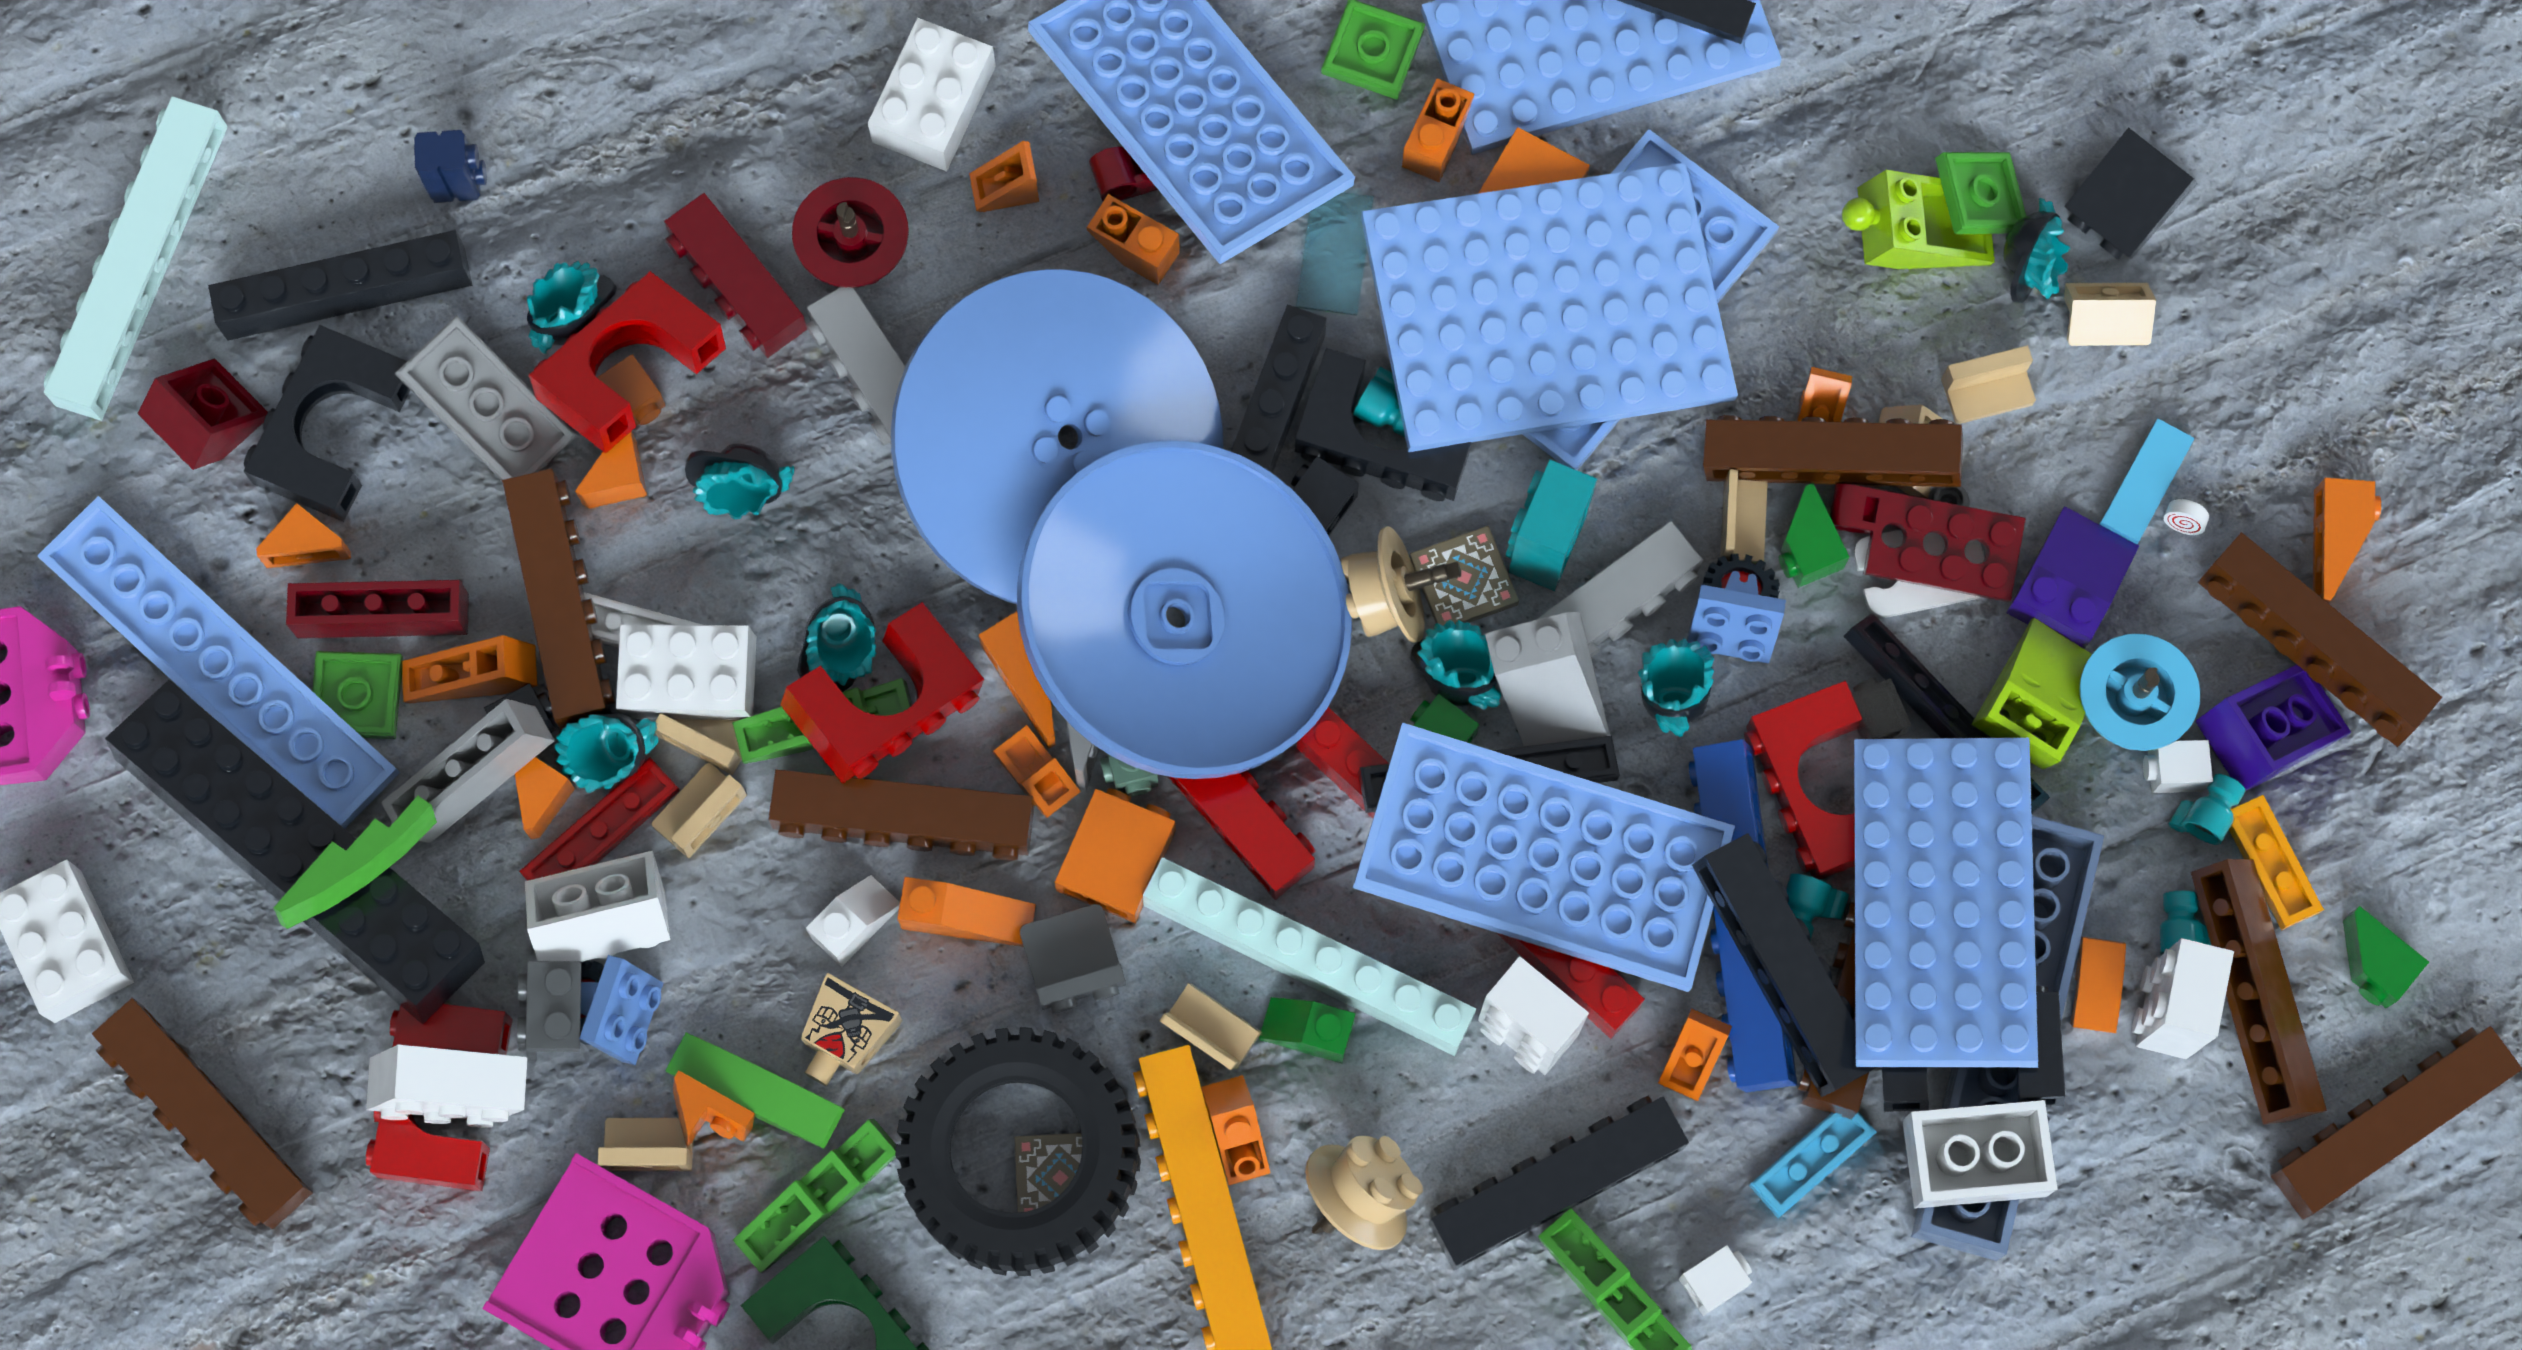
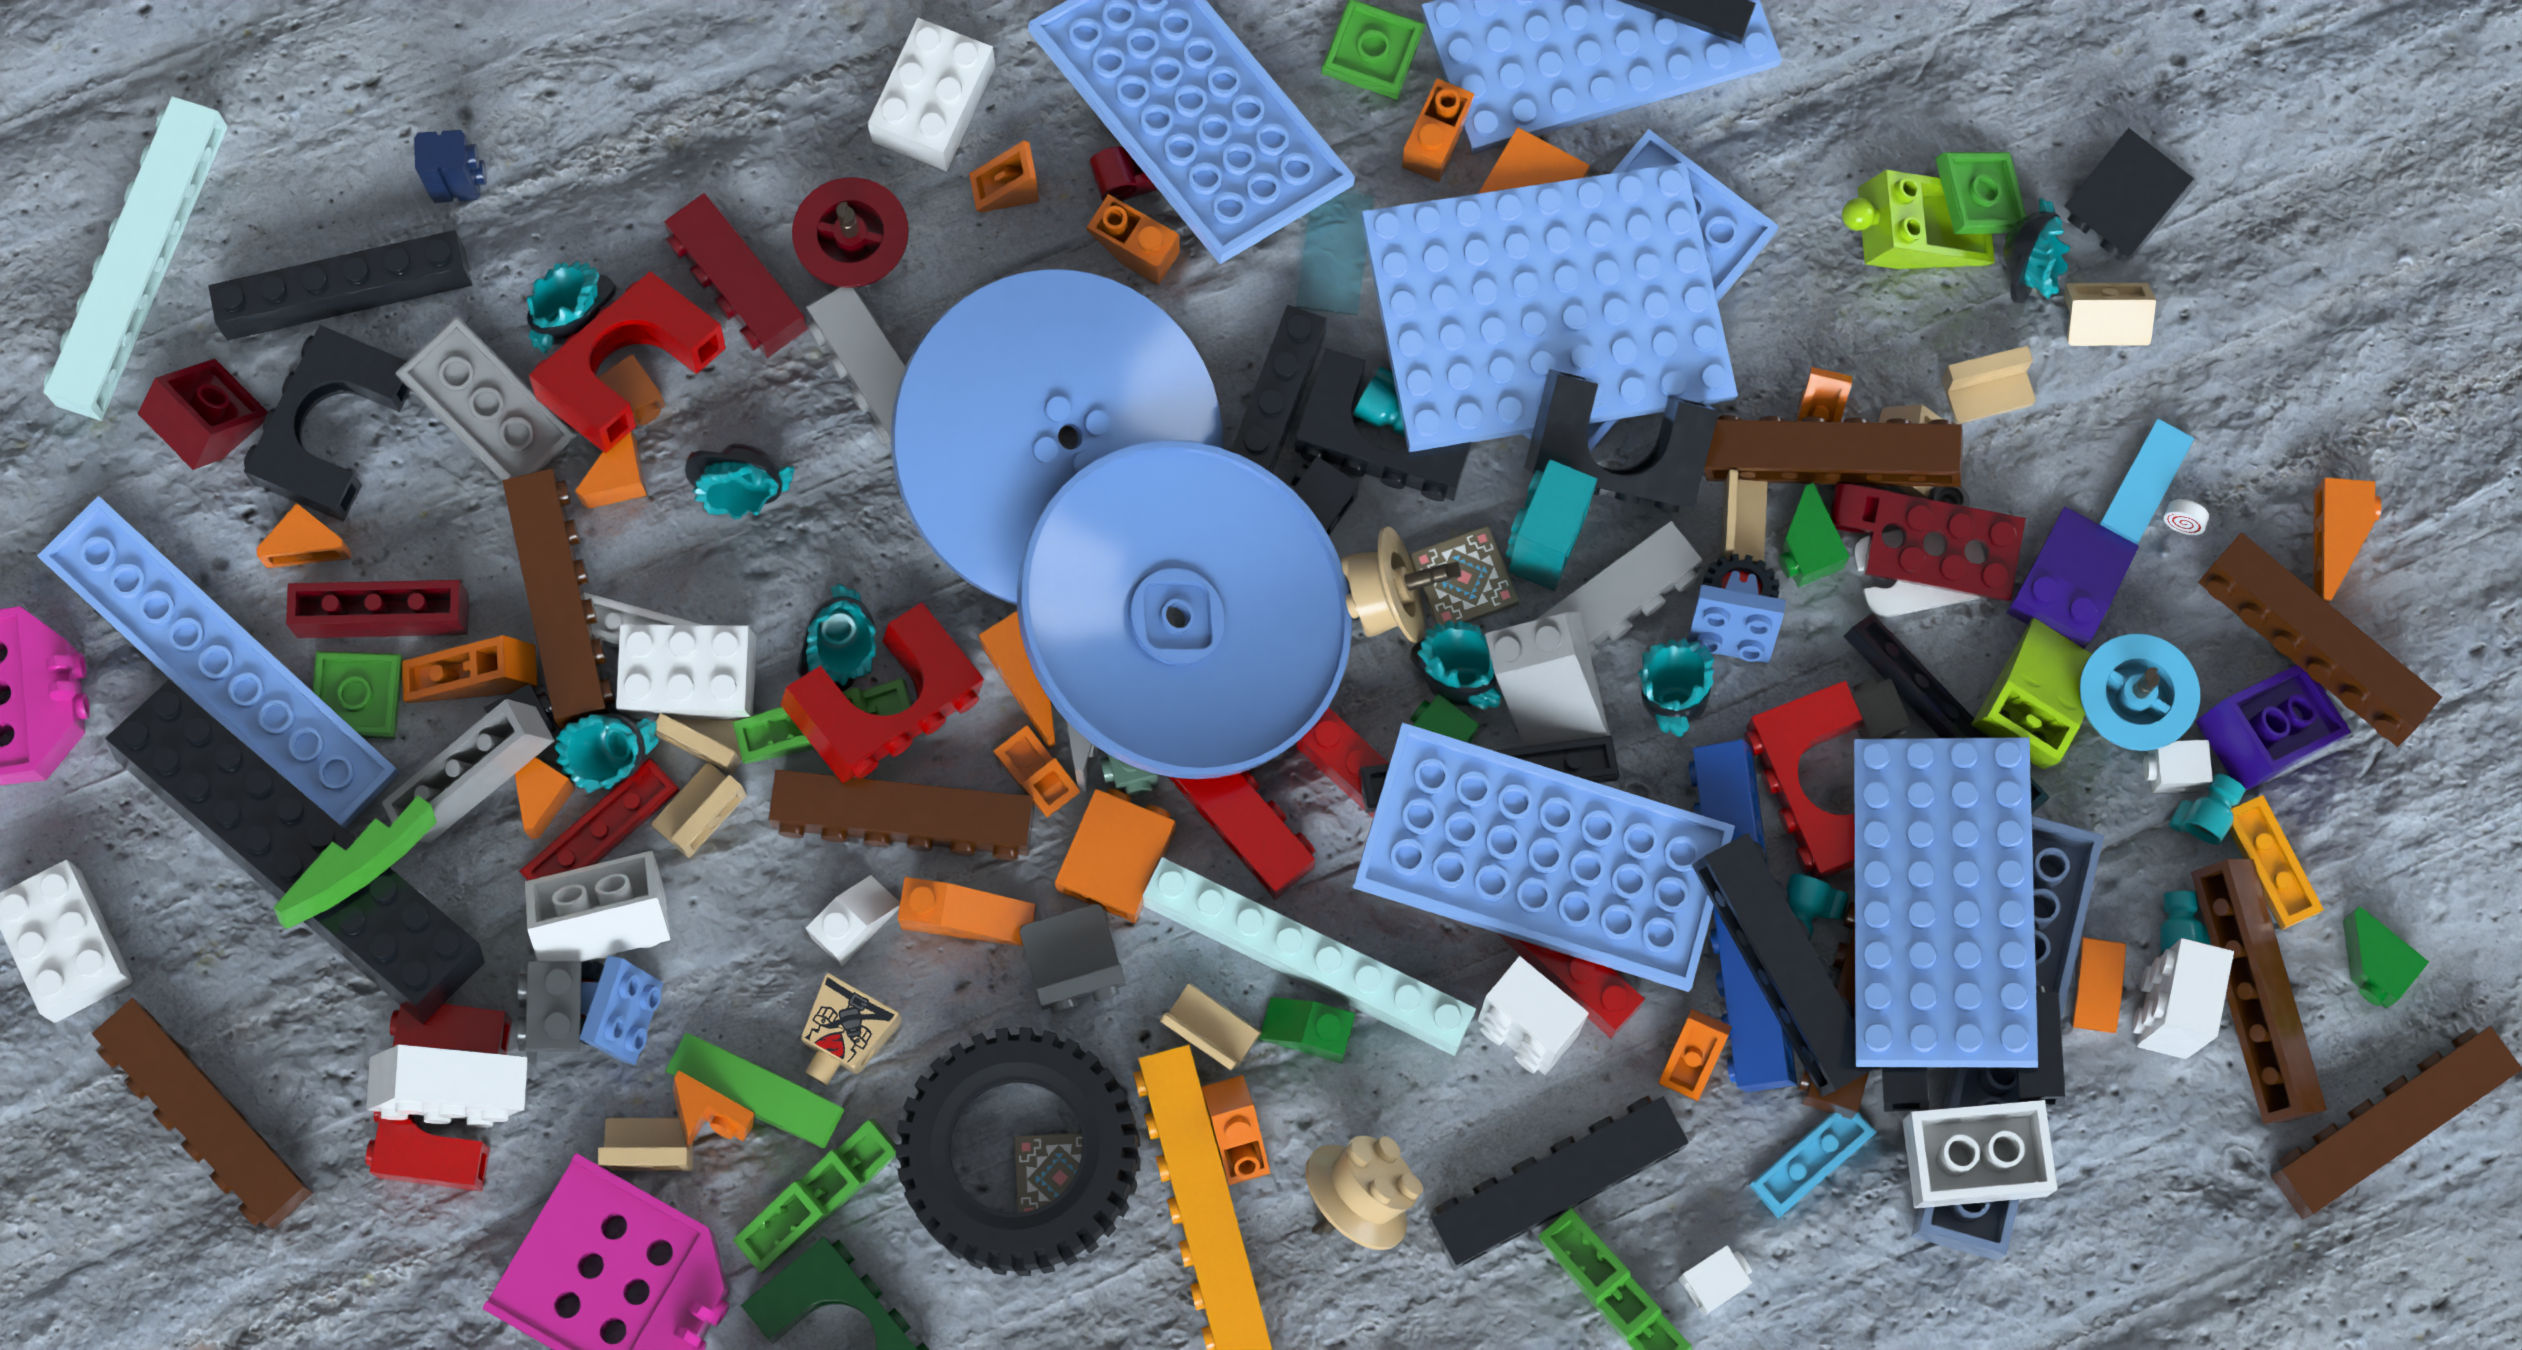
none -> black arch [1524,369,1719,513]

